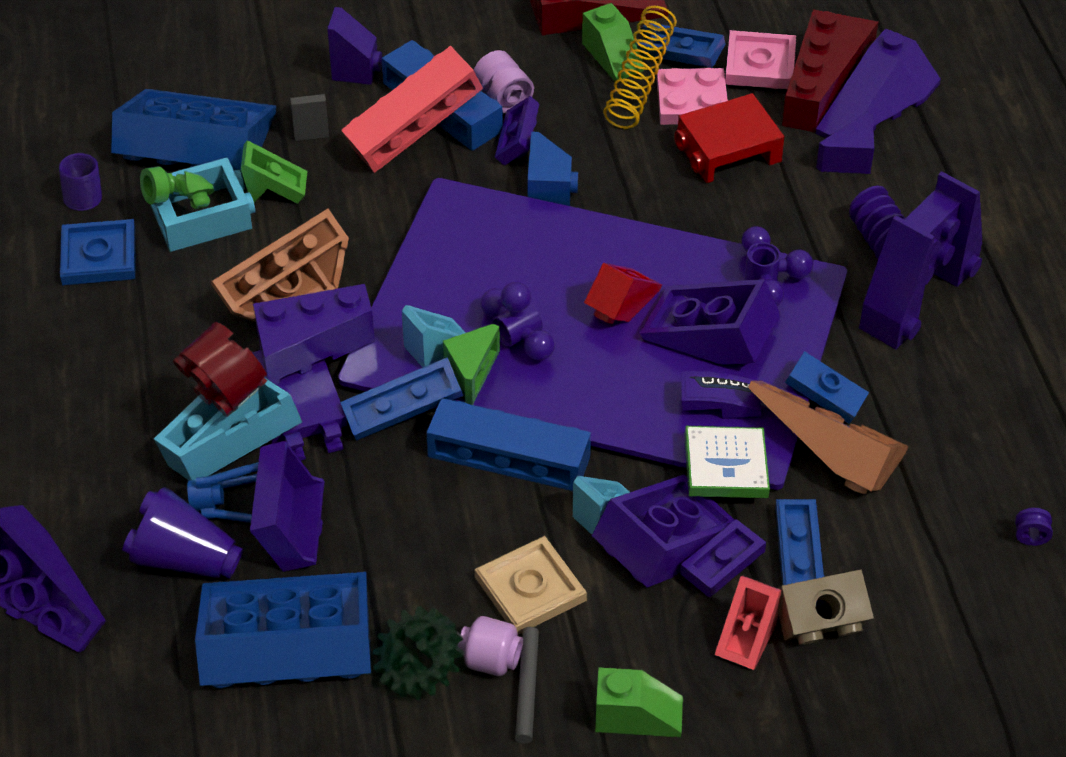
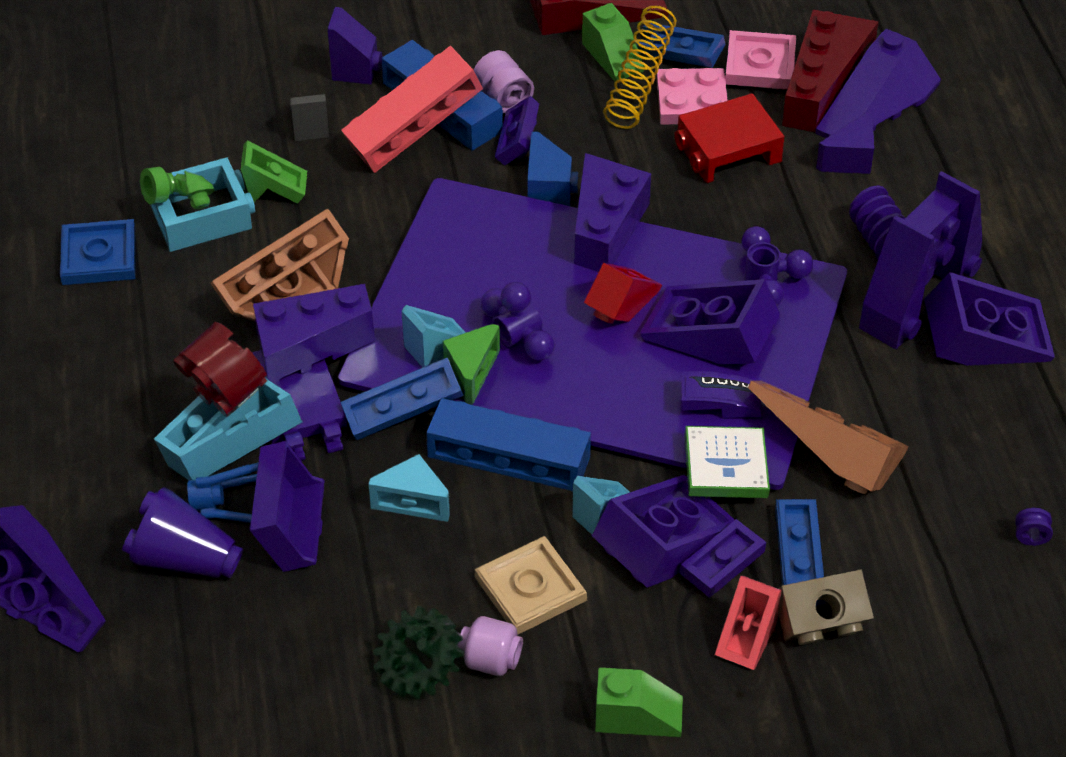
dark purple piece [59,153,102,211] -> none
blue slope [111,89,276,173] -> none
blue slope [195,572,371,688] -> none
dark grey bar [515,627,539,744] -> none
blue plate [784,351,869,424] -> none
none -> medium azure slope [369,454,450,522]
none -> dark purple wedge [574,153,651,272]
none -> dark purple slope [924,272,1055,366]

